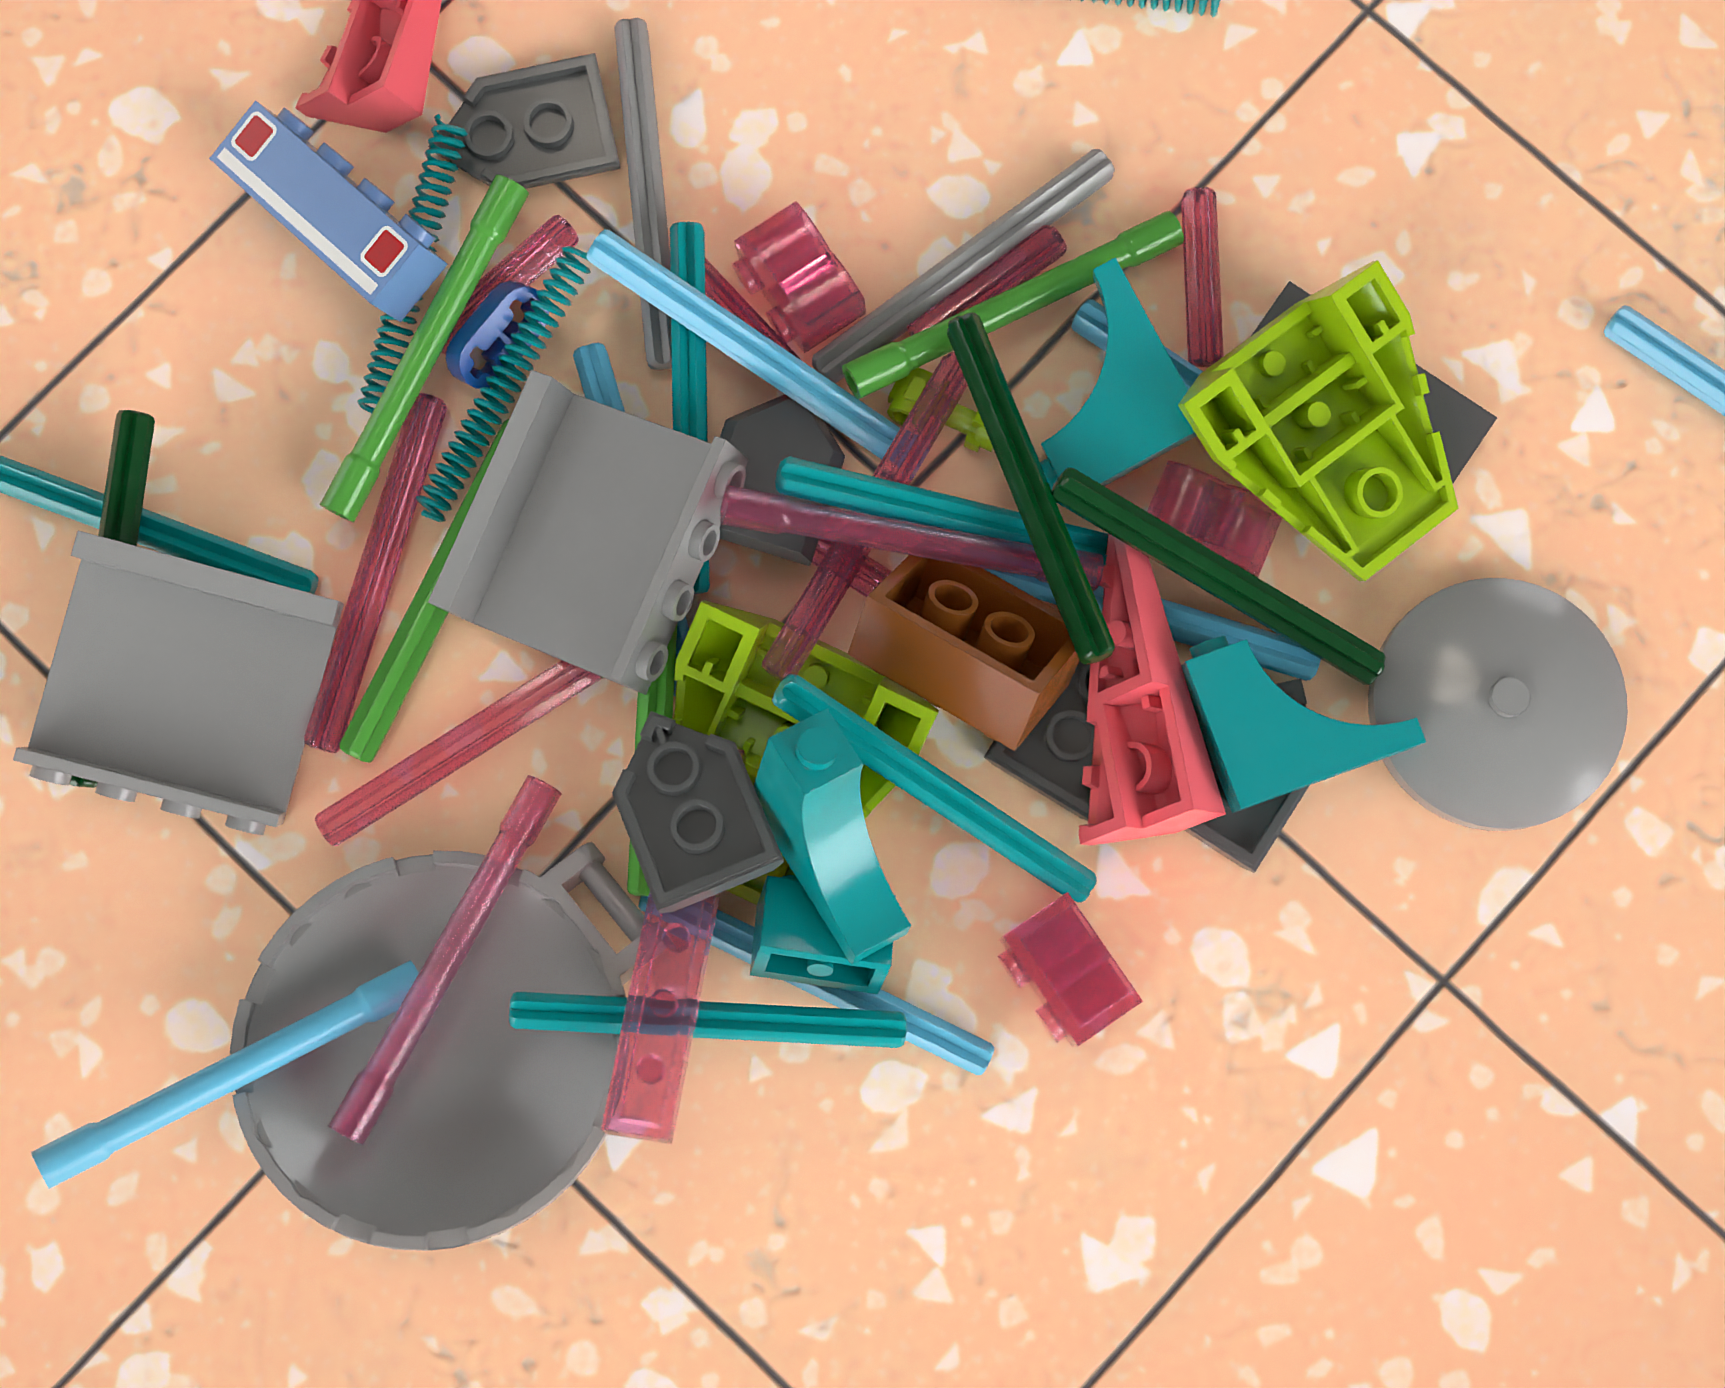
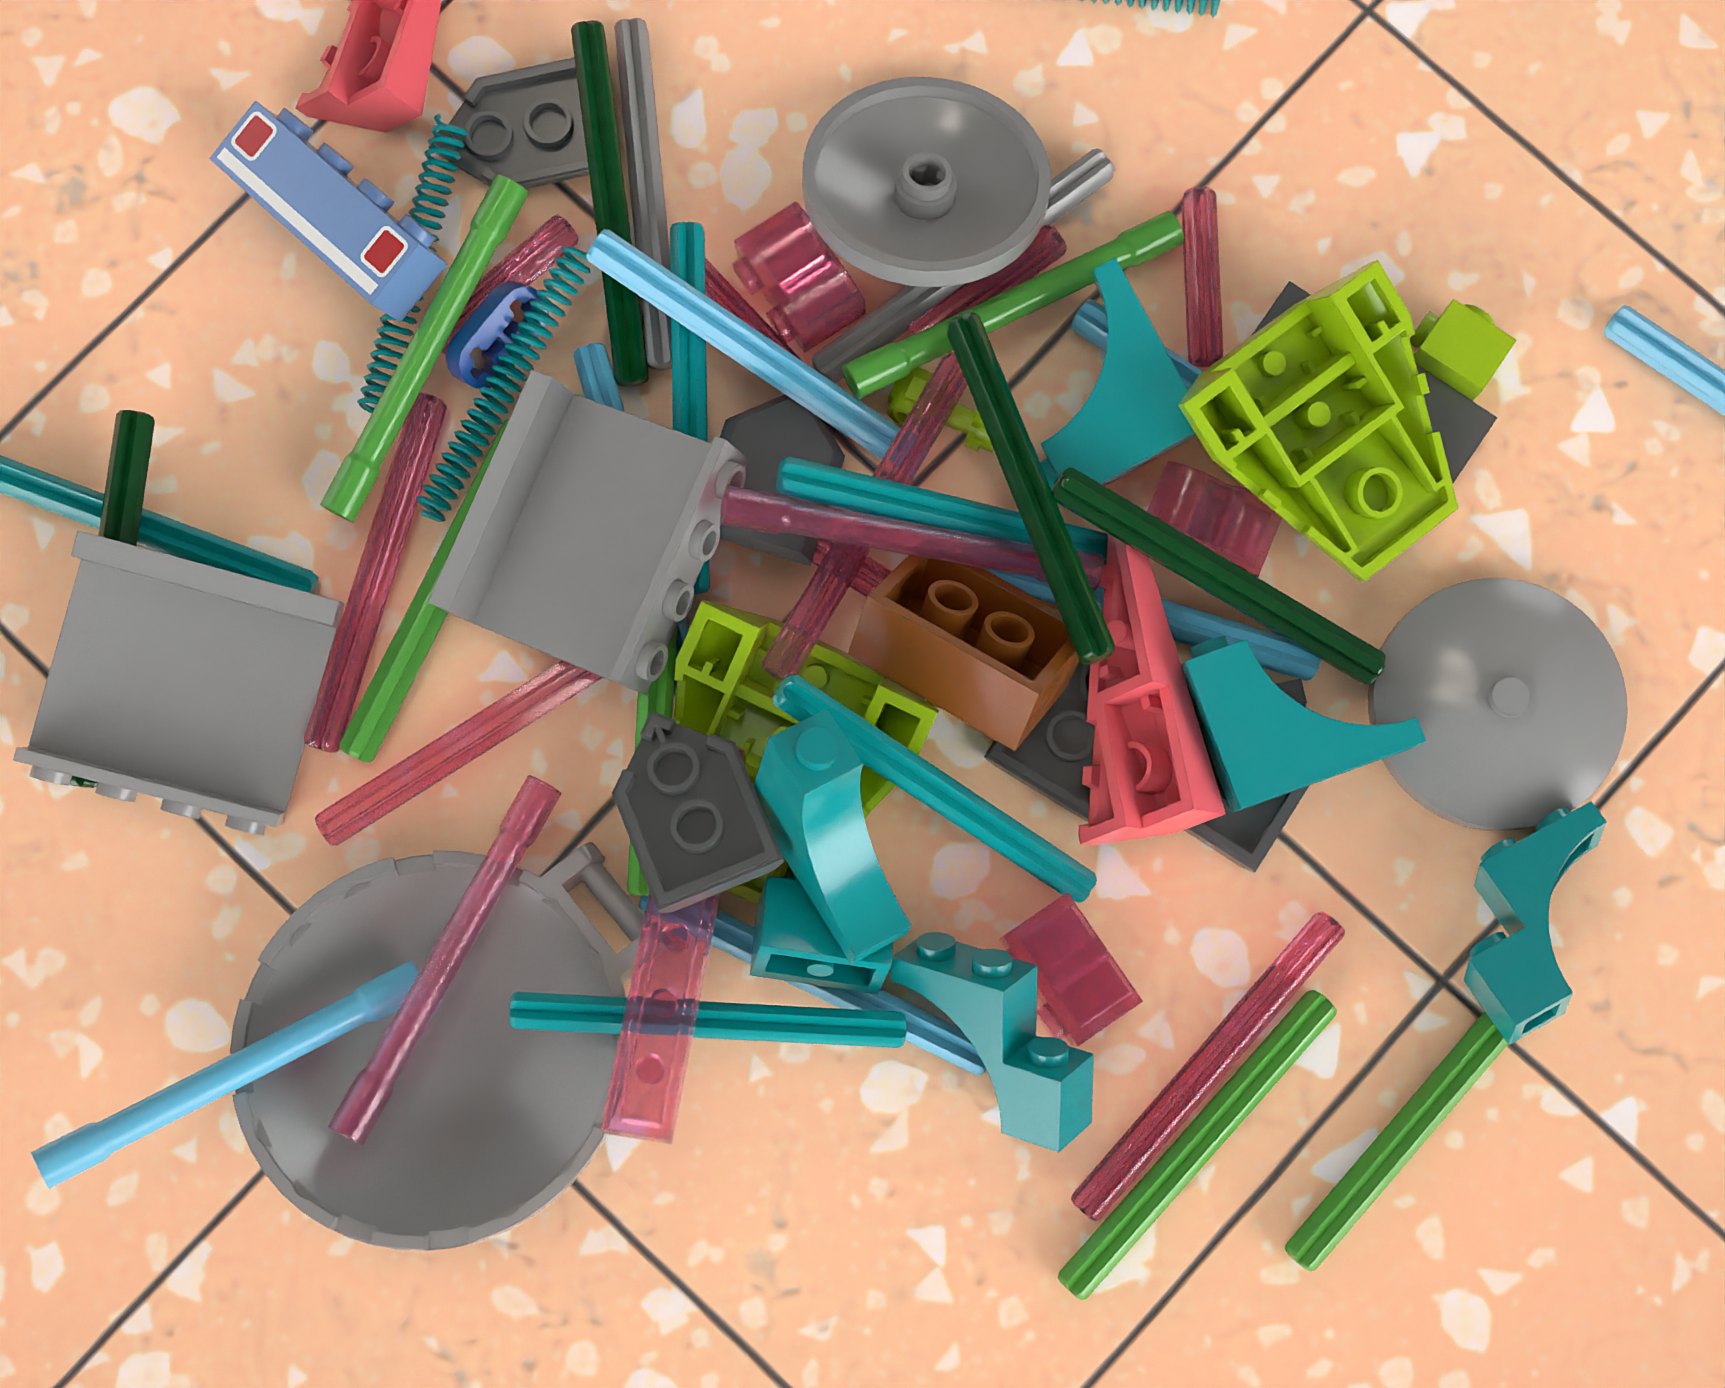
none -> dark green axle [571,20,649,386]
none -> light grey dish [802,77,1051,287]
none -> teal arch [891,932,1094,1153]
none -> bright green axle [1058,990,1337,1300]
none -> clear pink axle [1071,911,1345,1221]
none -> bright green axle [1285,1012,1508,1272]
none -> lime brick [1410,298,1517,401]
none -> teal arch [1464,801,1607,1045]

